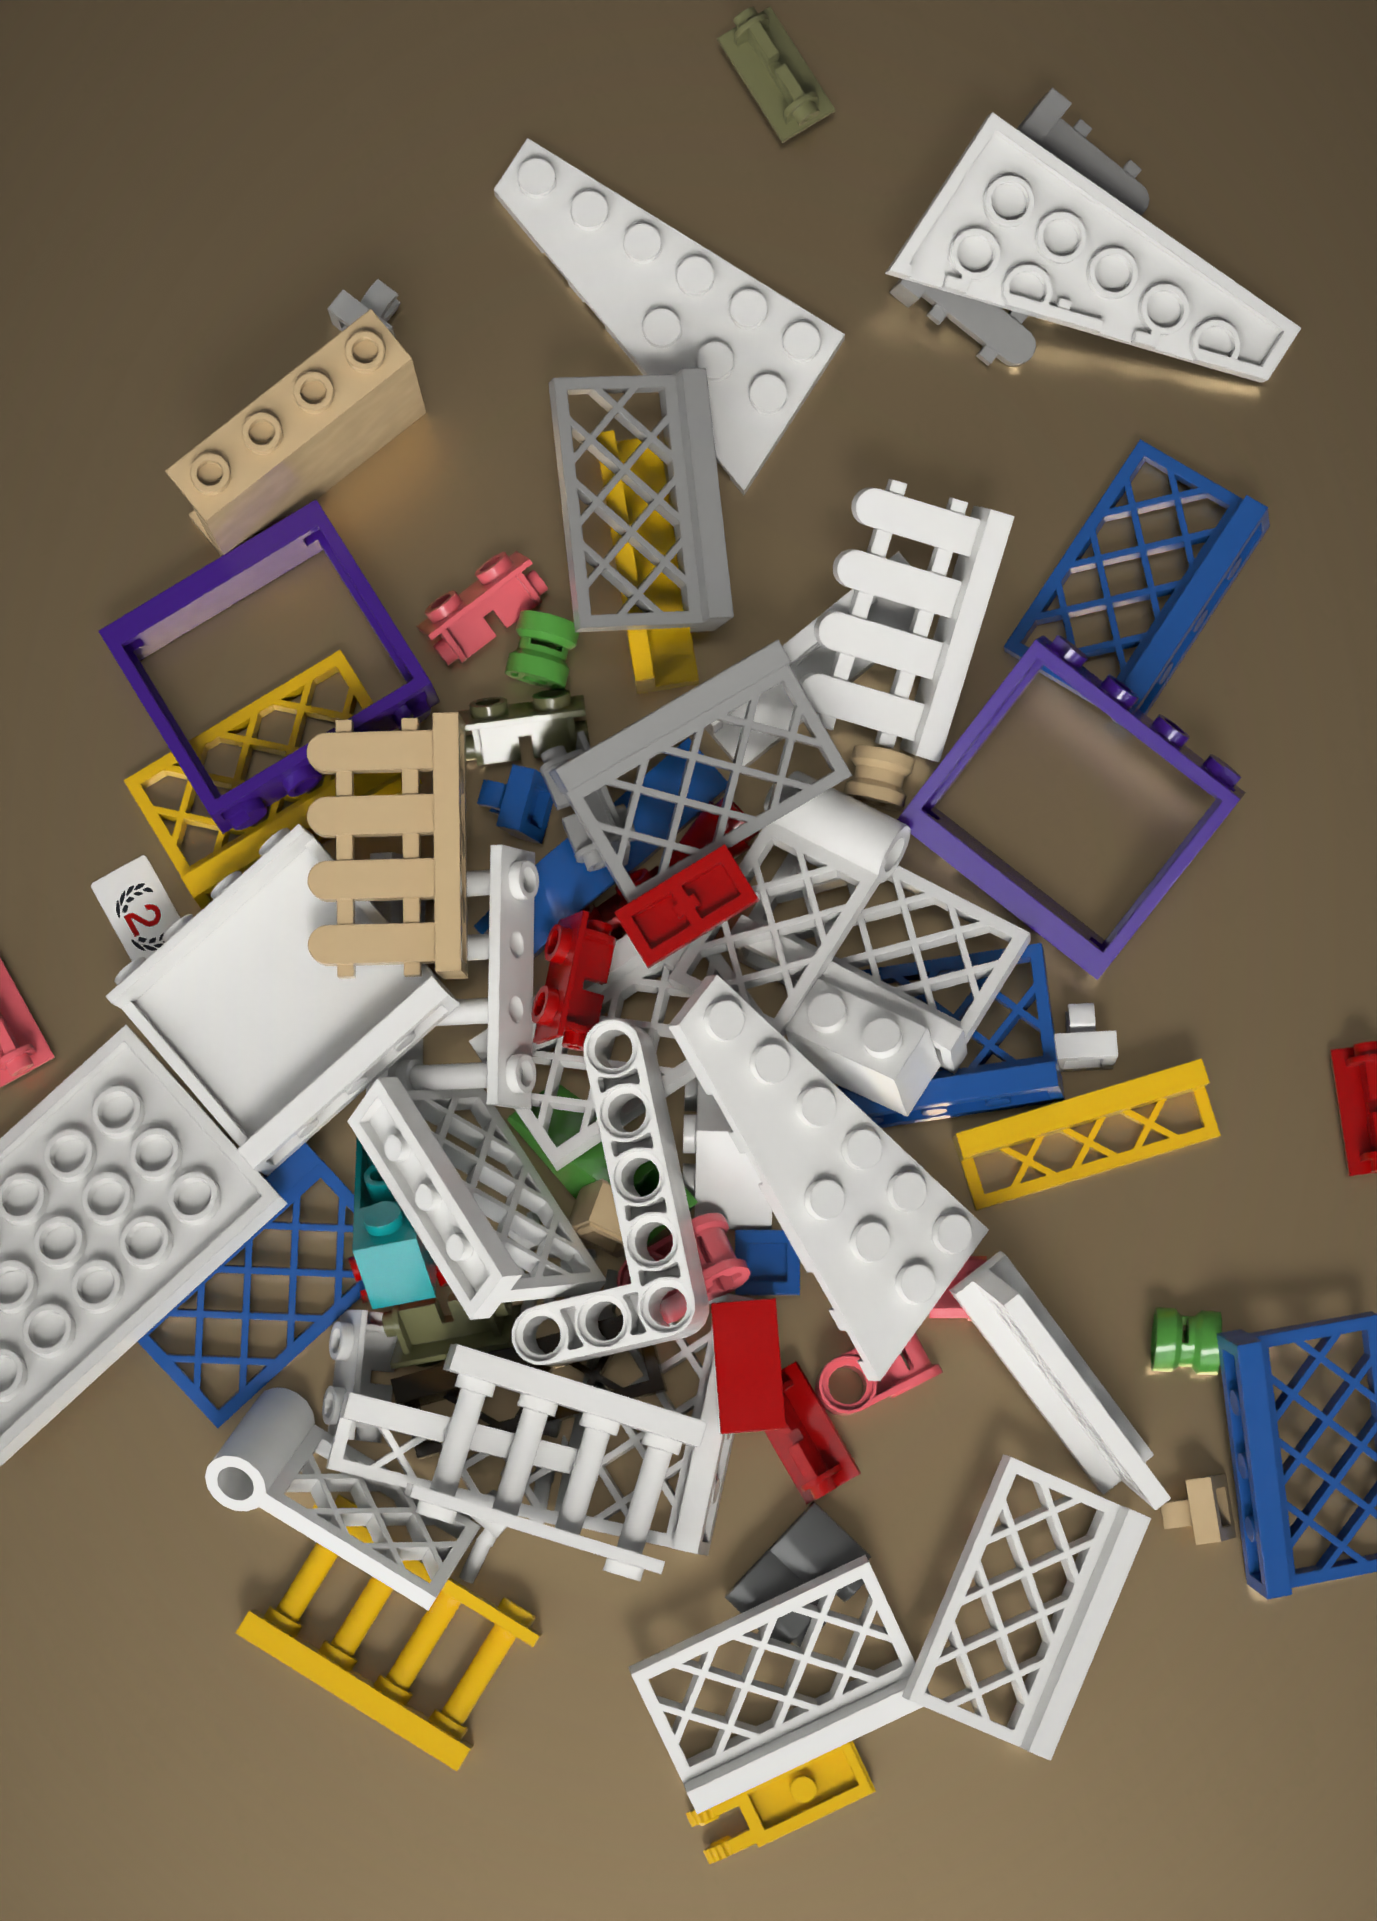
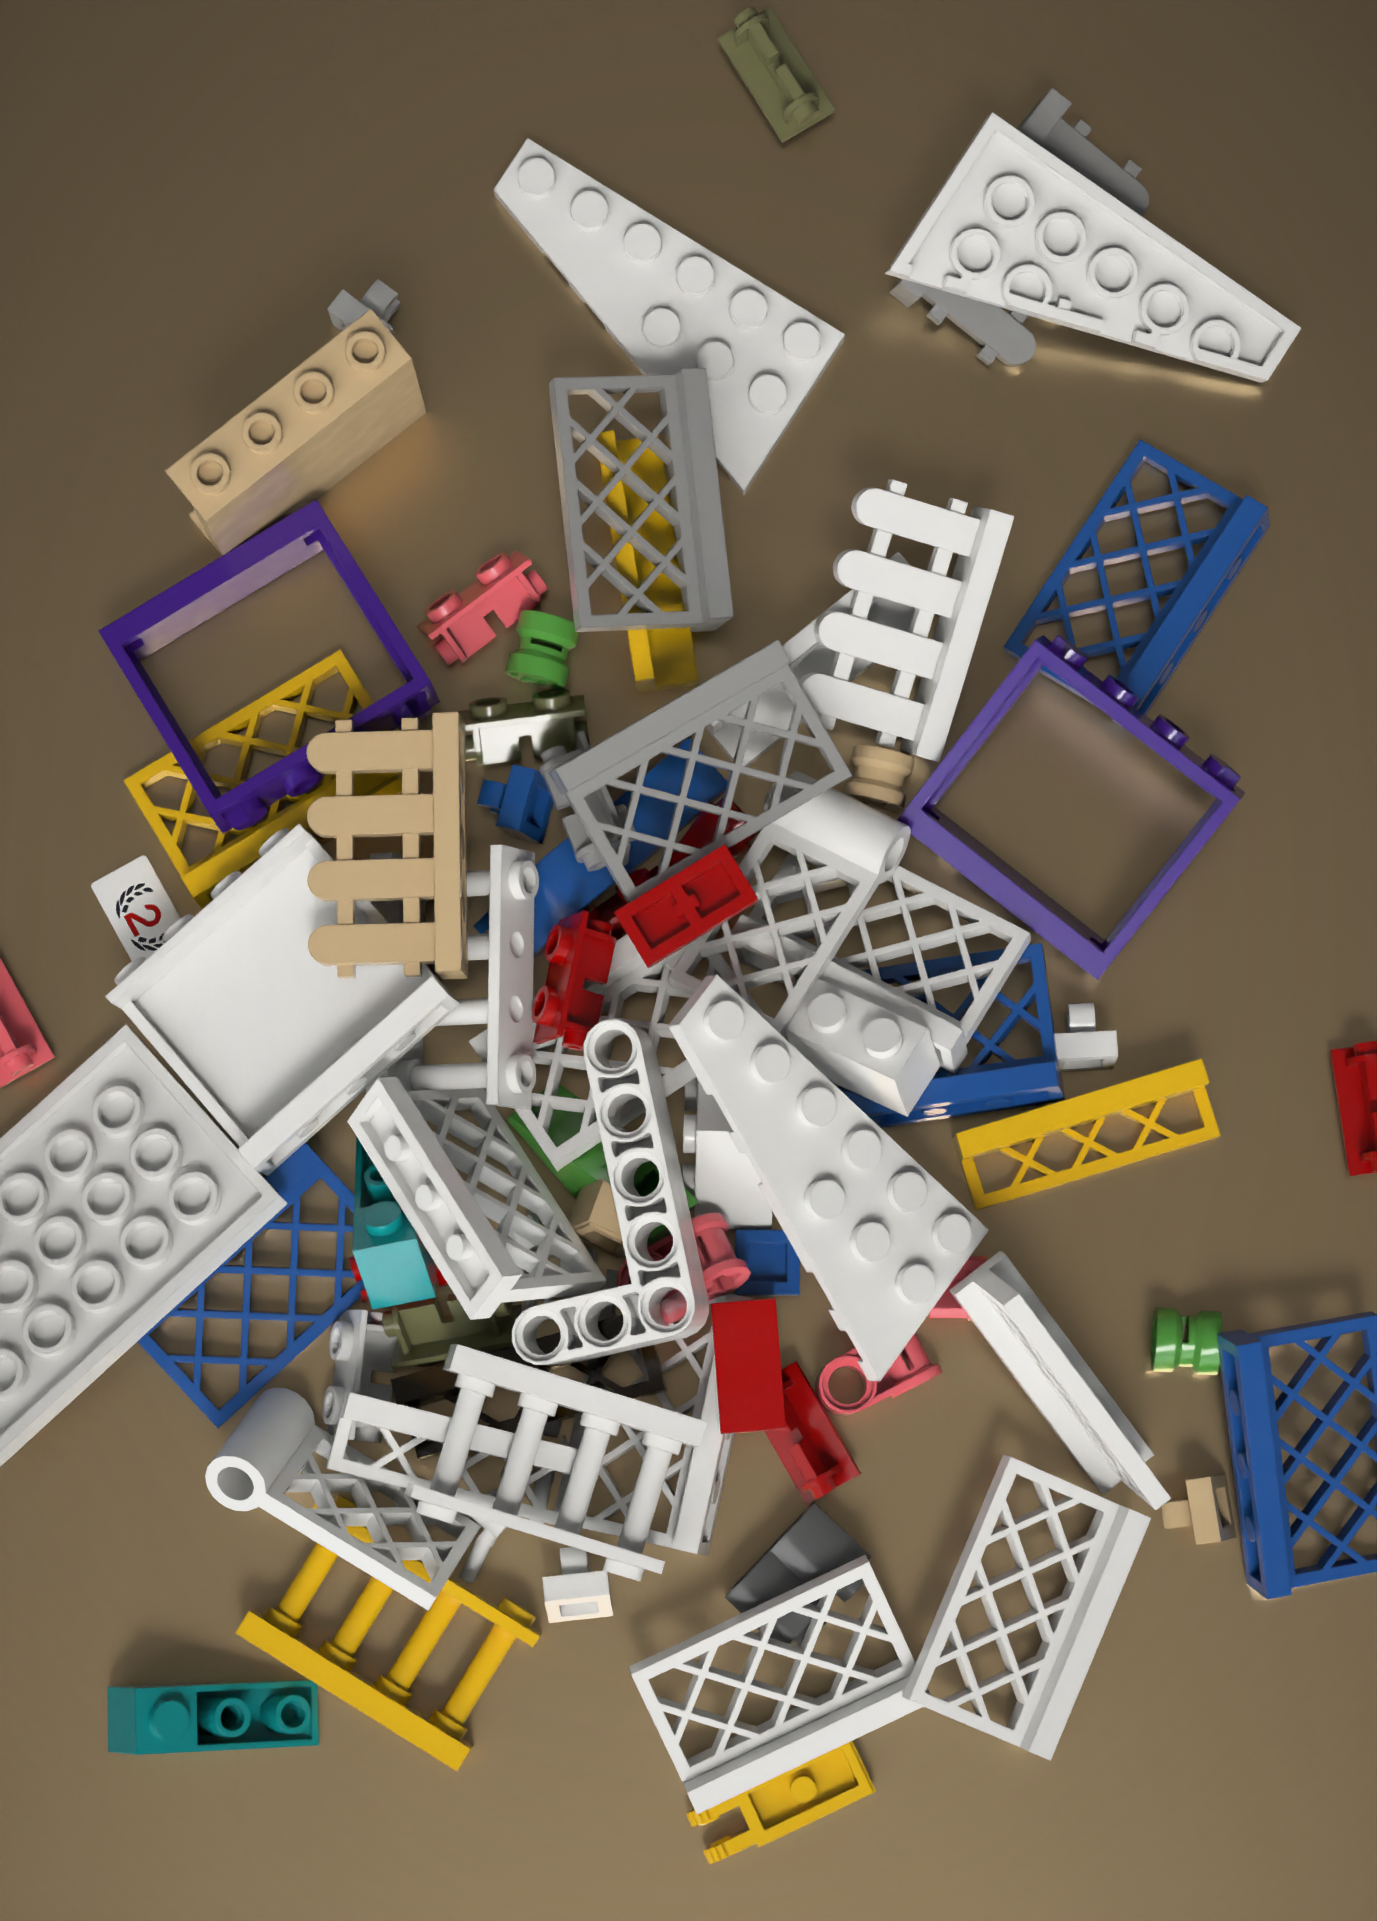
none -> teal slope [107,1680,319,1755]
none -> white tile [542,1547,613,1623]

